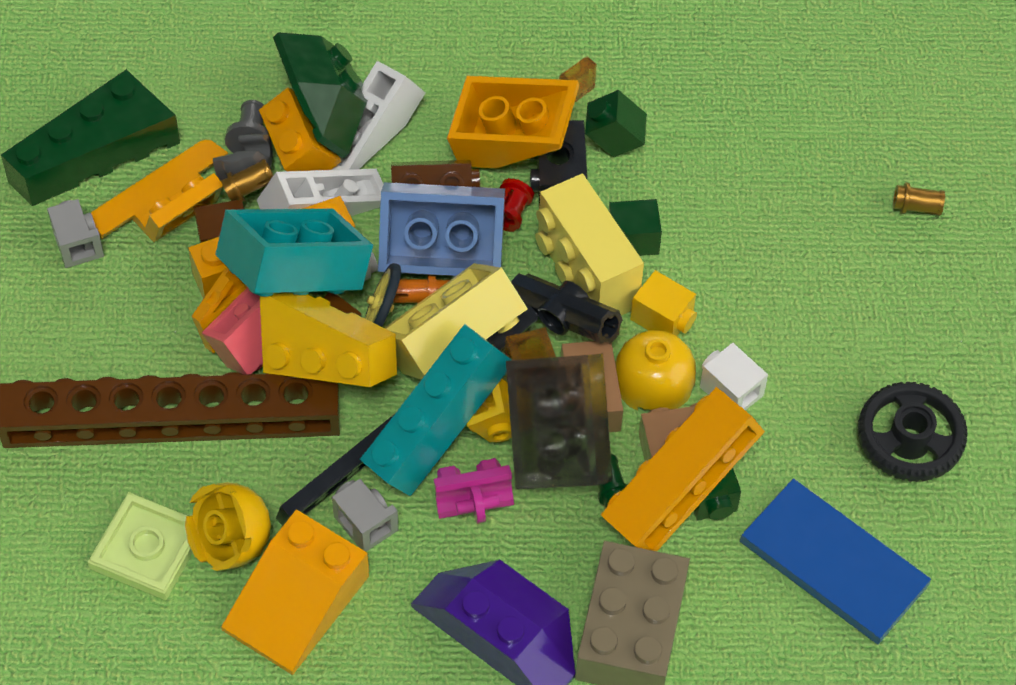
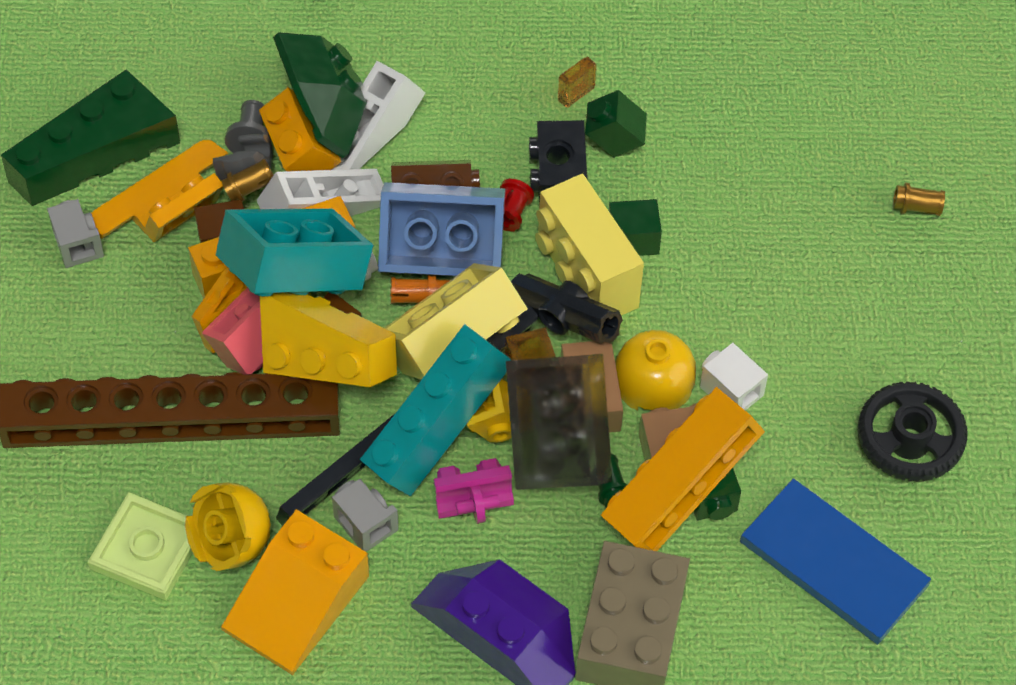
wheel [365,263,401,327] -> none
light orange slope [447,76,580,168] -> none
yellow brick [630,270,697,336] -> none

